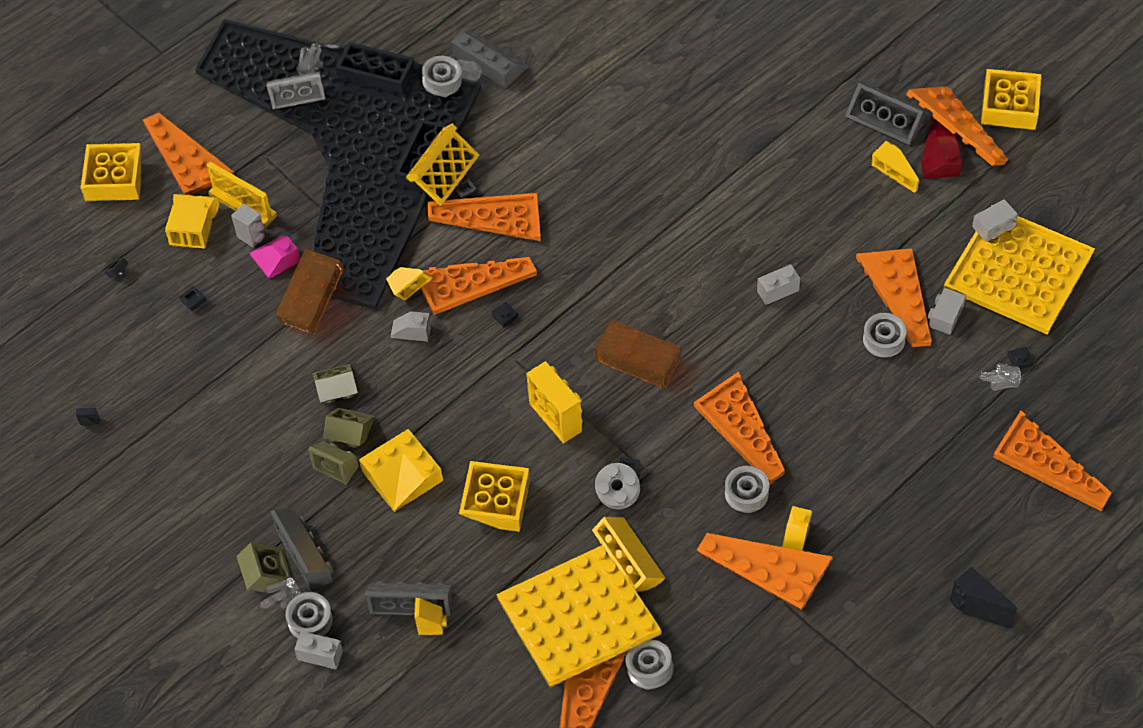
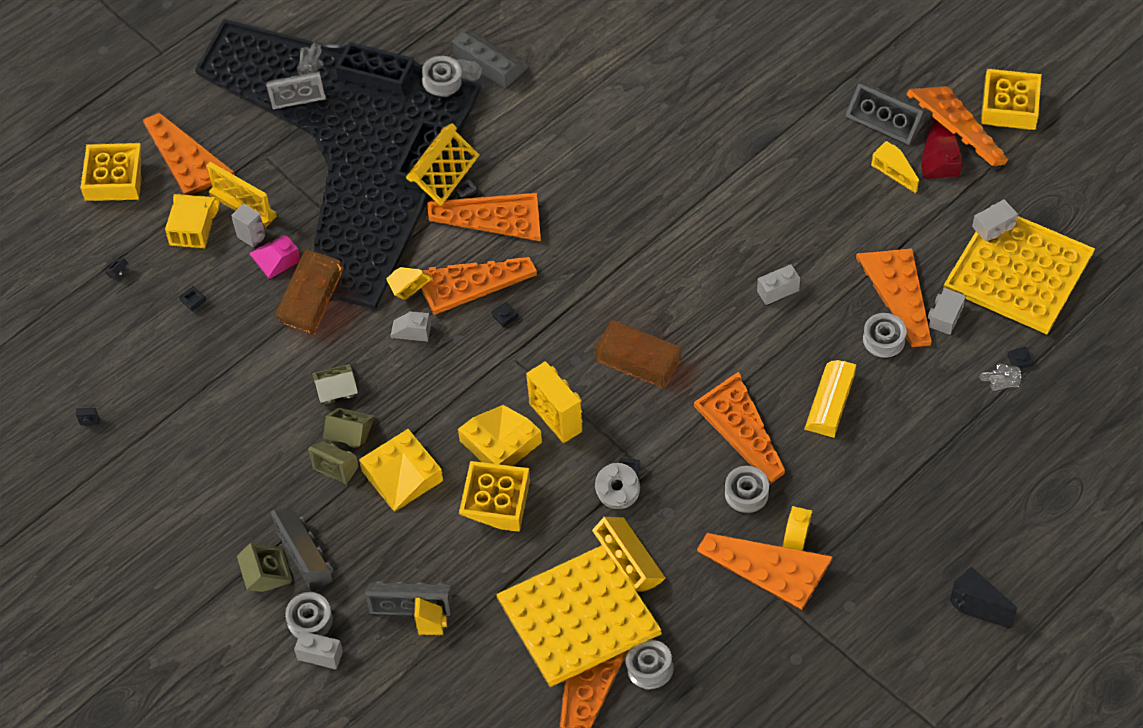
clear rock [260,577,301,609] -> none
orange wing [993,411,1111,511] -> none
none -> yellow slope [458,405,542,466]
none -> yellow brick [804,360,856,438]

